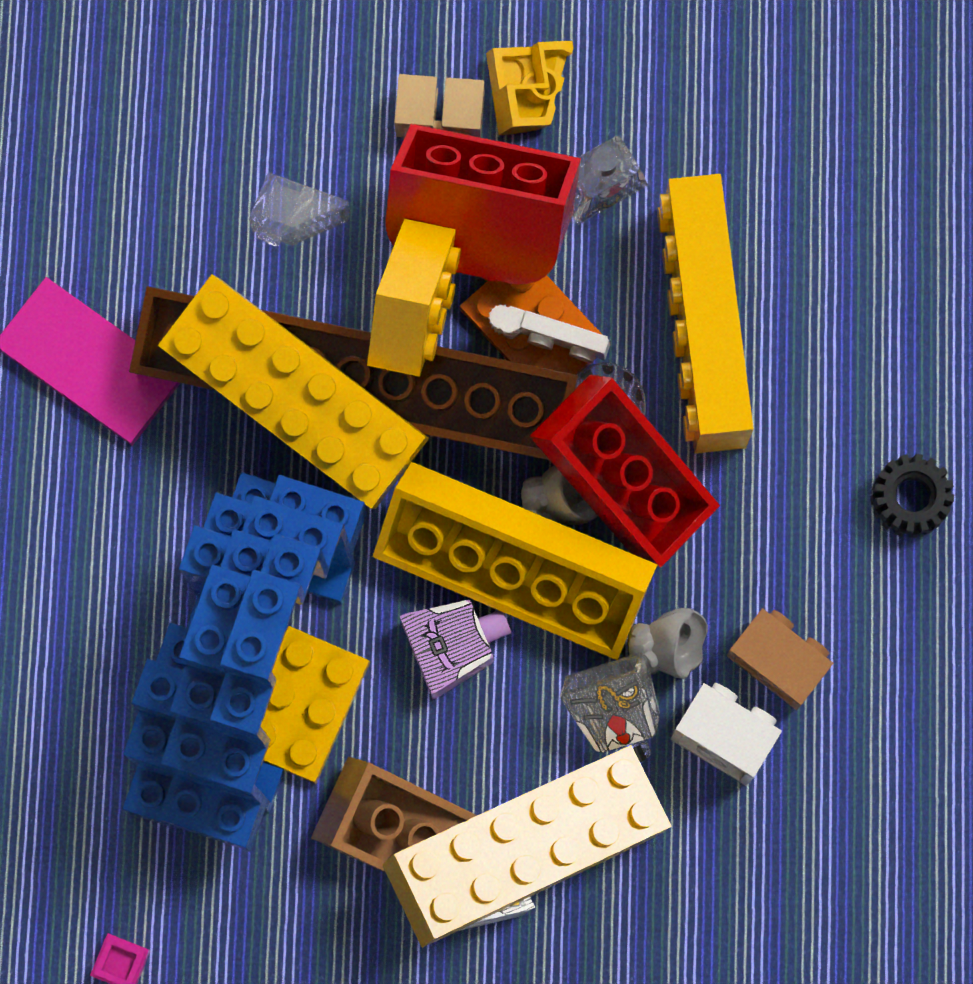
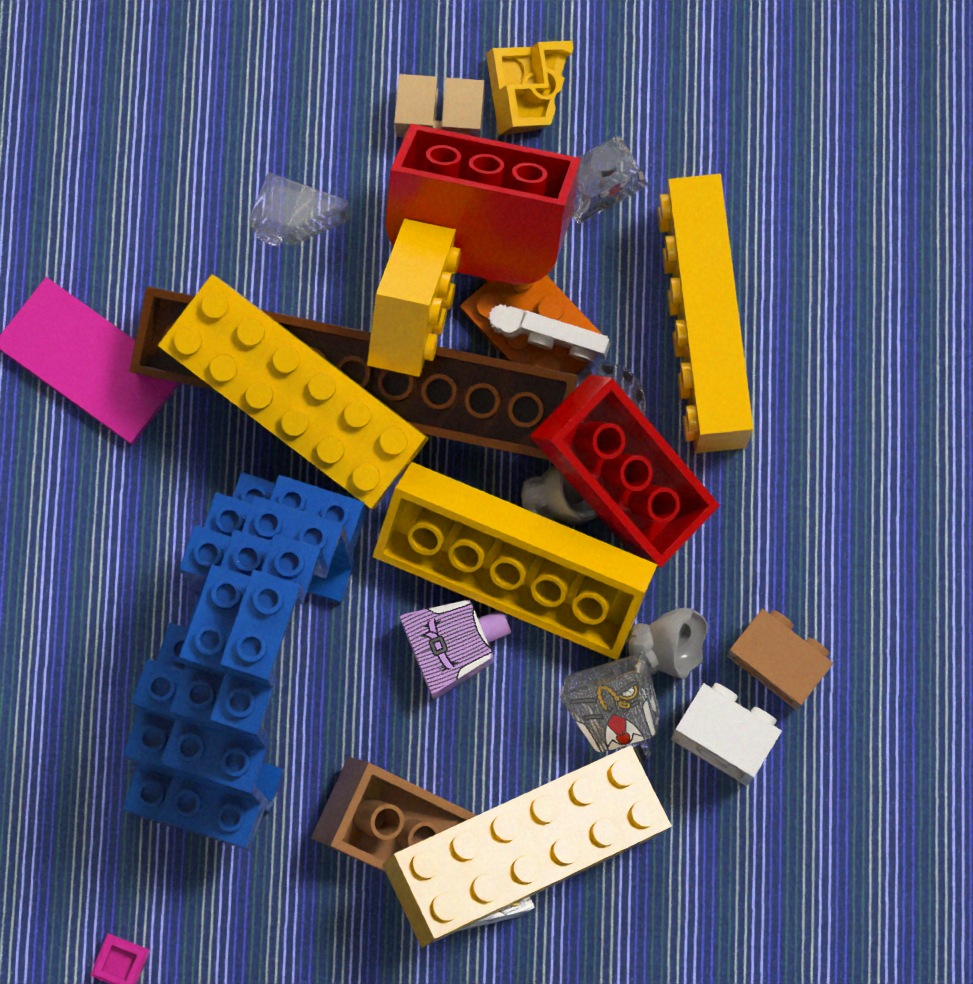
yellow plate [261,626,370,784] -> none
black tyre [871,454,954,538] -> none

